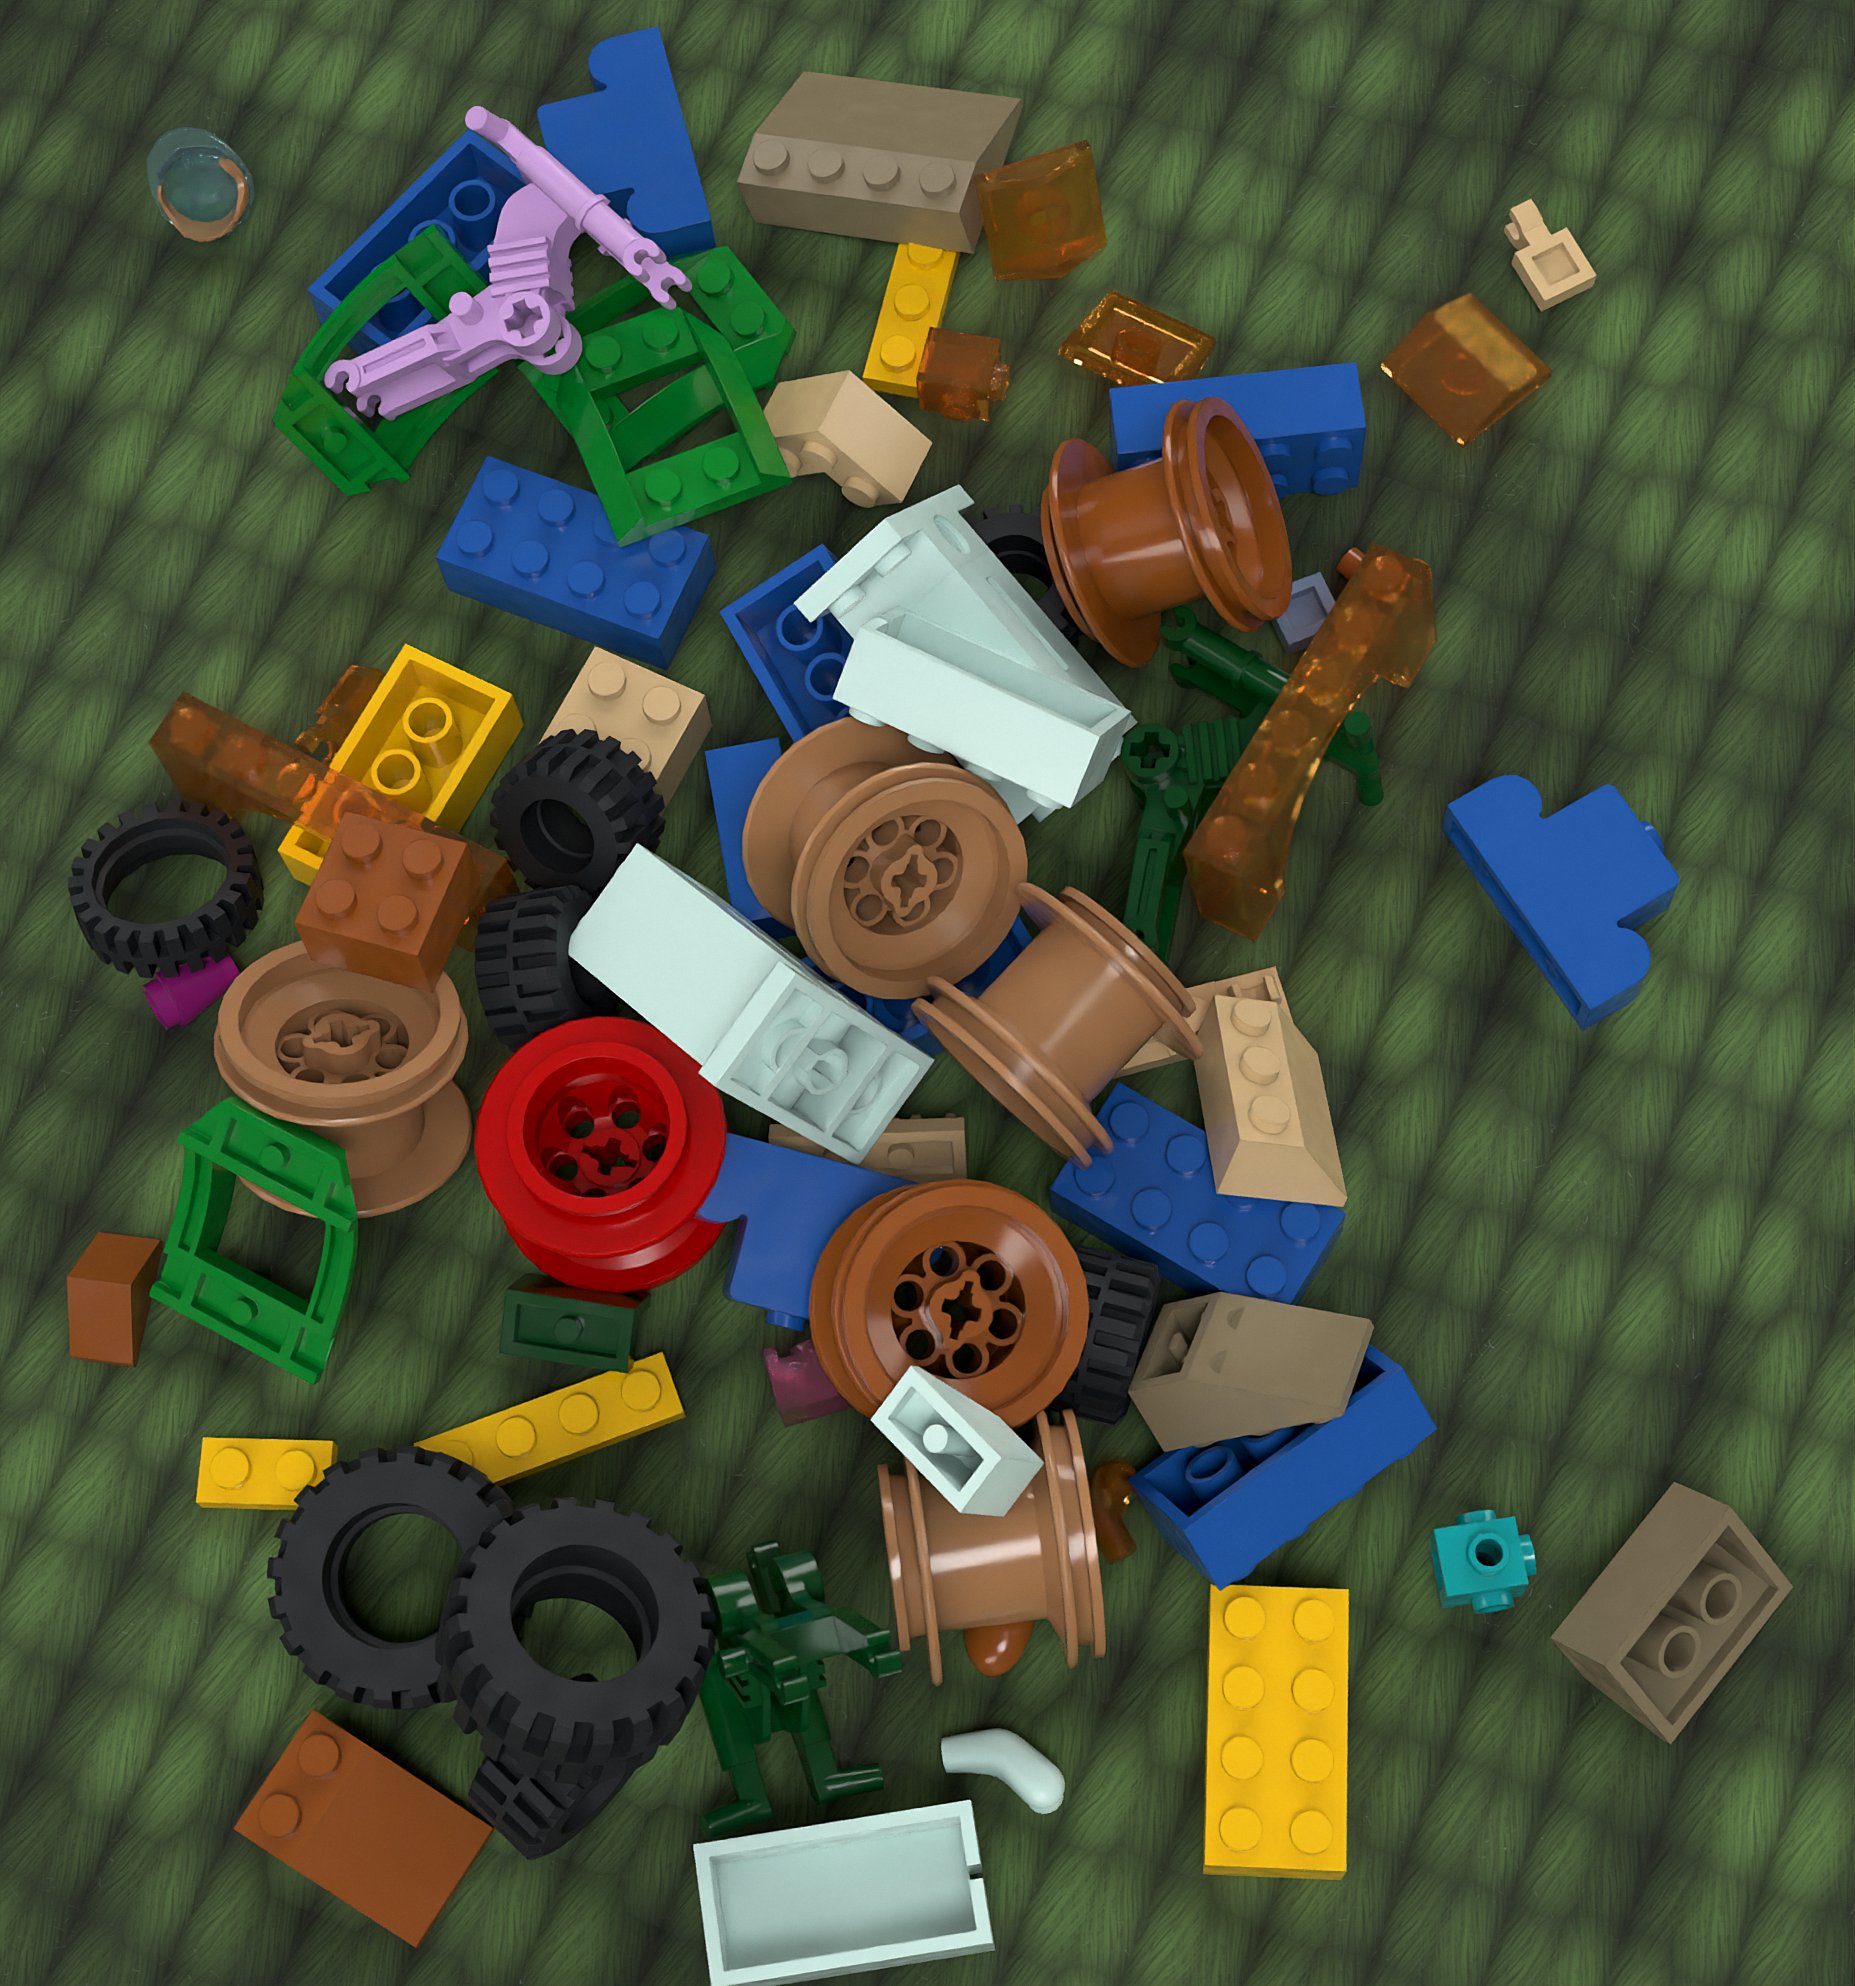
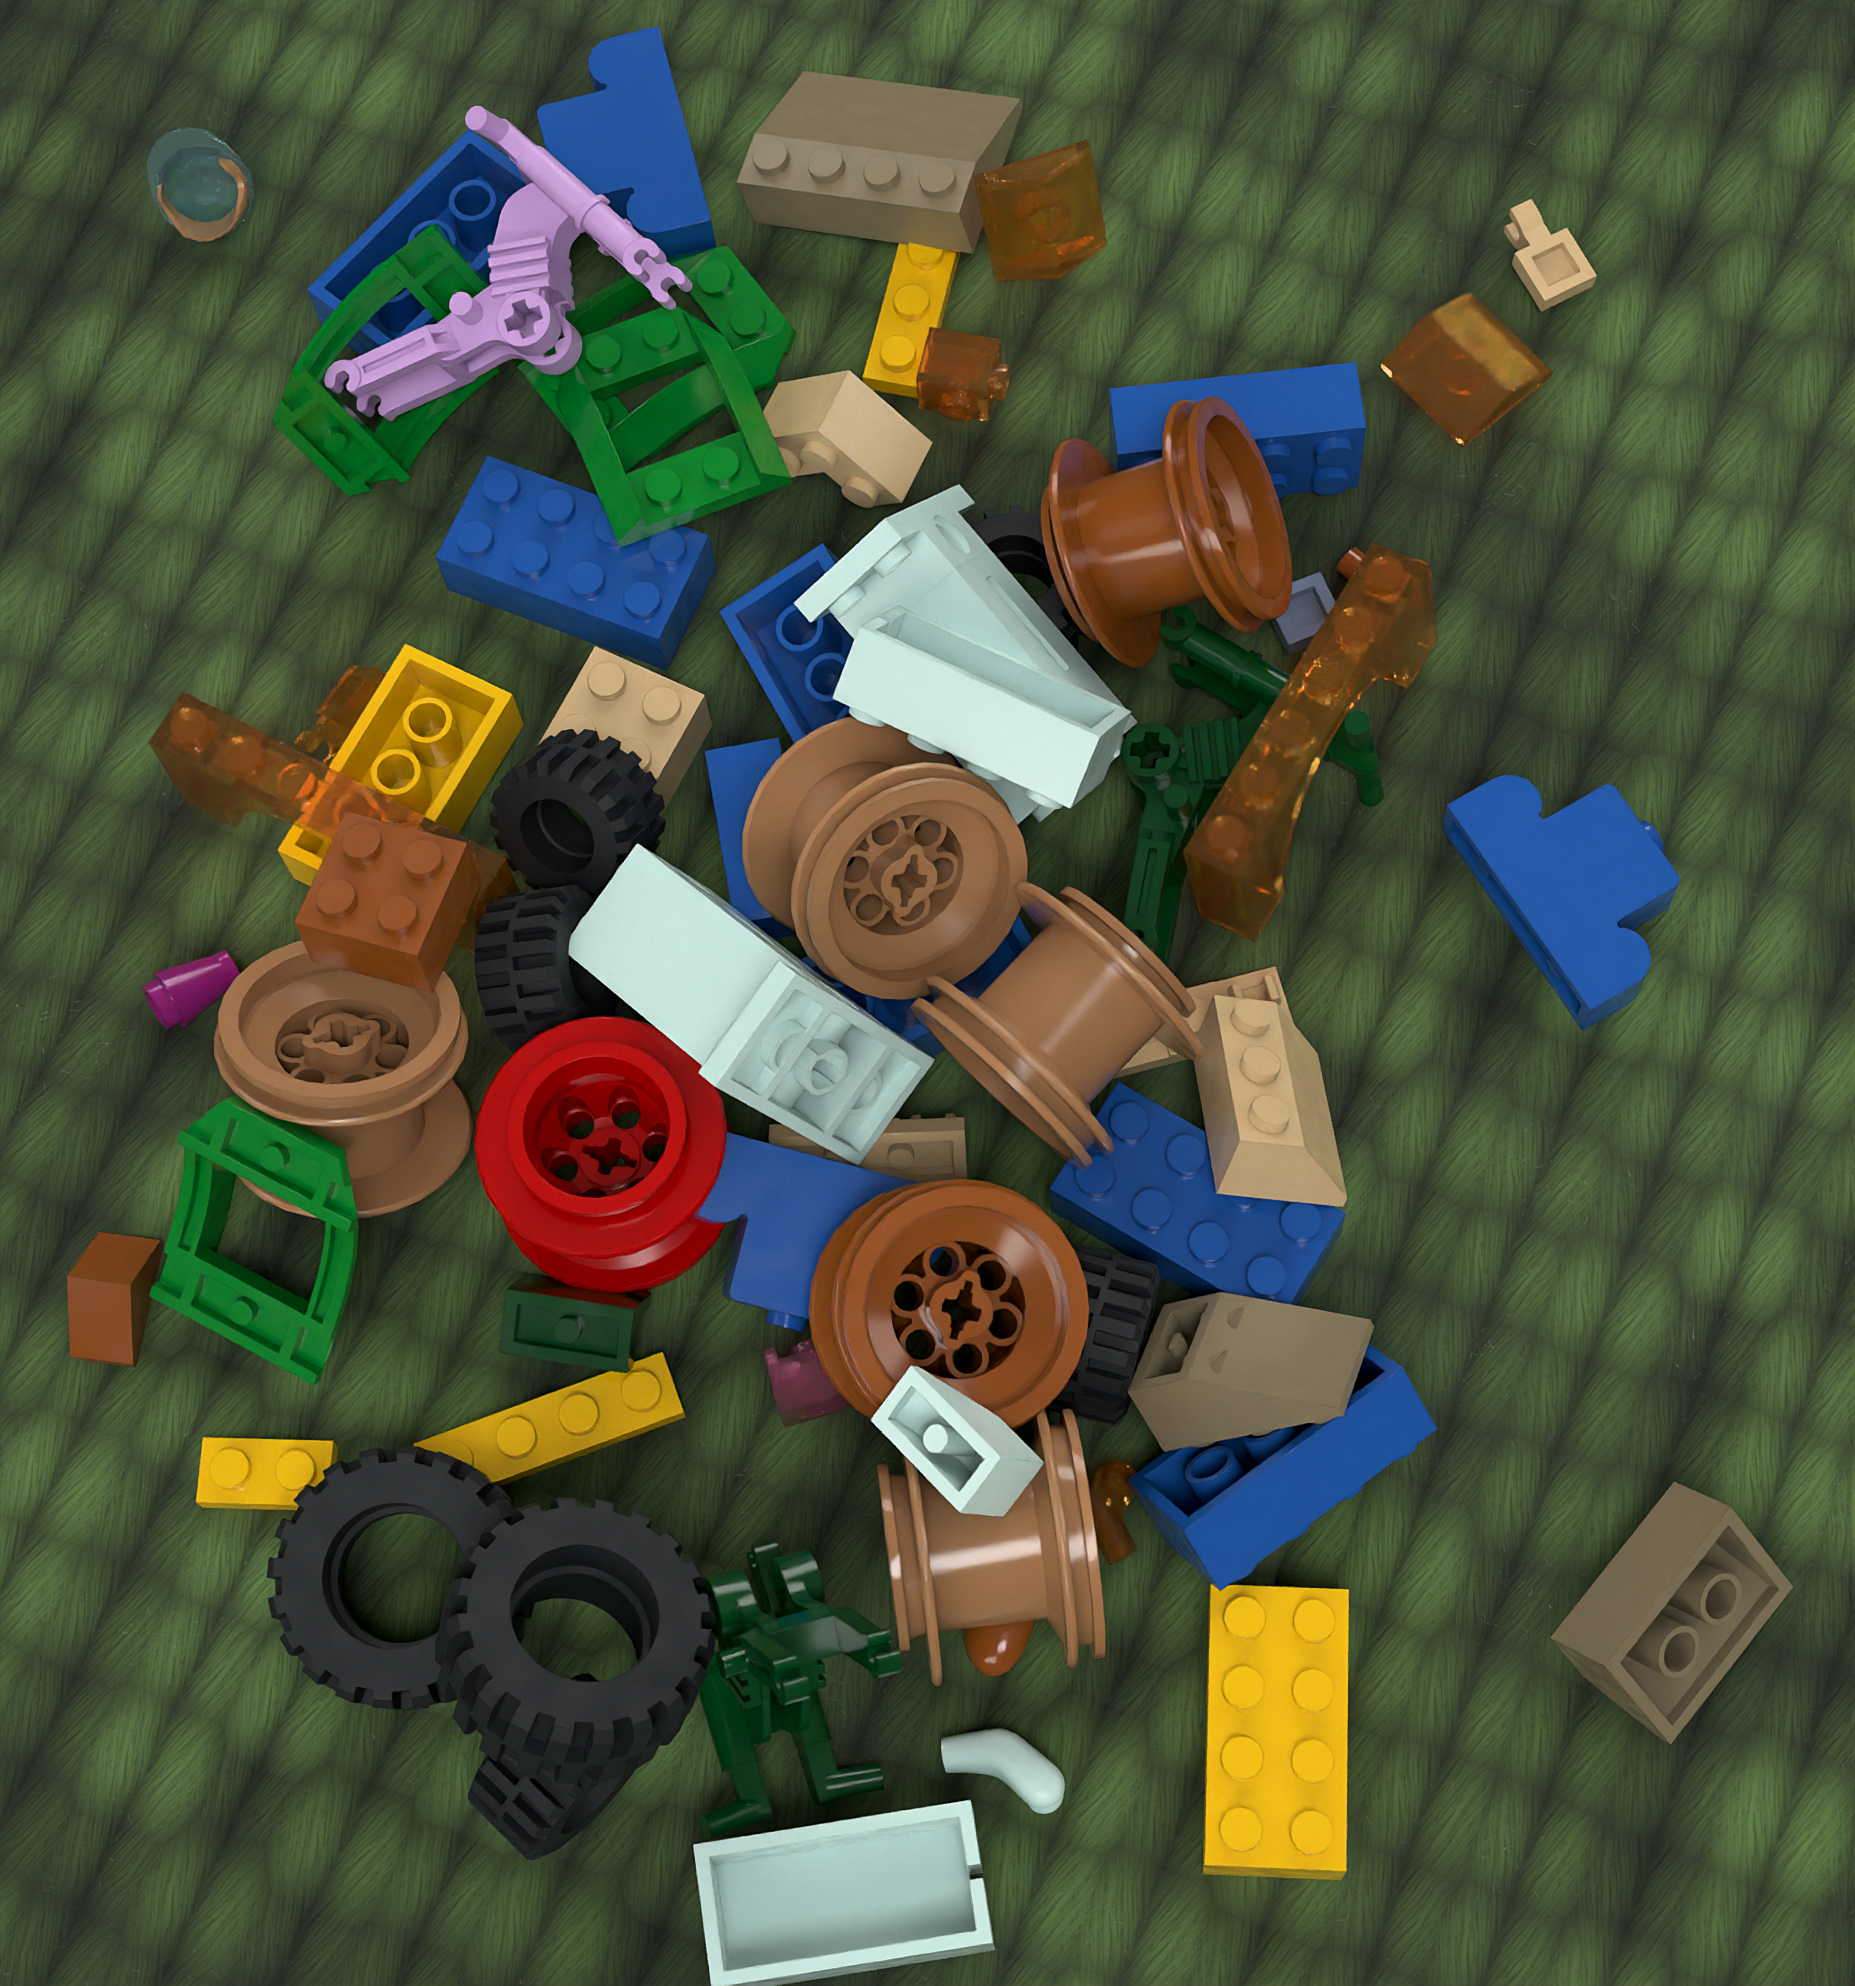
black tyre [68,800,264,979] -> none
dark orange slope [233,1710,495,1949] -> none
clear orange slope [1058,290,1217,387] -> none
teal brick [1428,1510,1536,1614] -> none

